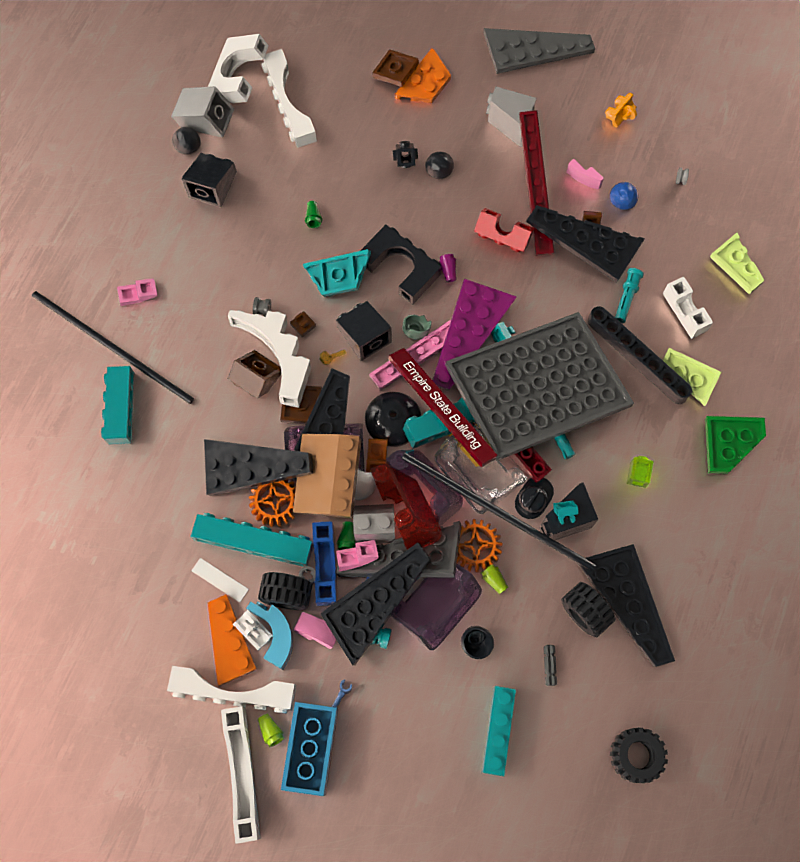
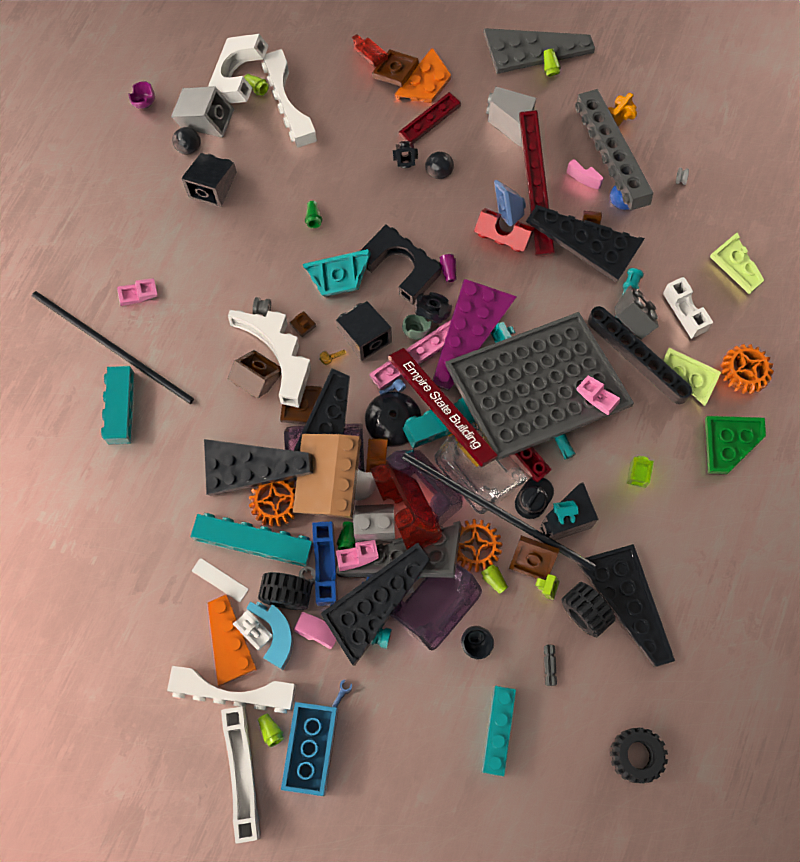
none -> magenta hair [129,81,155,109]
none -> lime cone [244,74,269,95]
none -> clear red hinge [351,34,388,68]
none -> medium blue hand [379,379,406,395]
none -> dark red tile [399,92,461,144]
none -> black plate [415,292,452,324]
none -> medium blue slope [494,180,526,226]
none -> reddish brown plate [509,535,559,580]
none -> lime tile [535,574,560,600]
none -> lime cone [544,49,561,77]
none -> dark grey brick [575,89,653,211]
none -> bright pink slope [577,376,620,415]
none -> dark grey slope [615,285,659,340]
none -> orange gear [721,344,774,394]

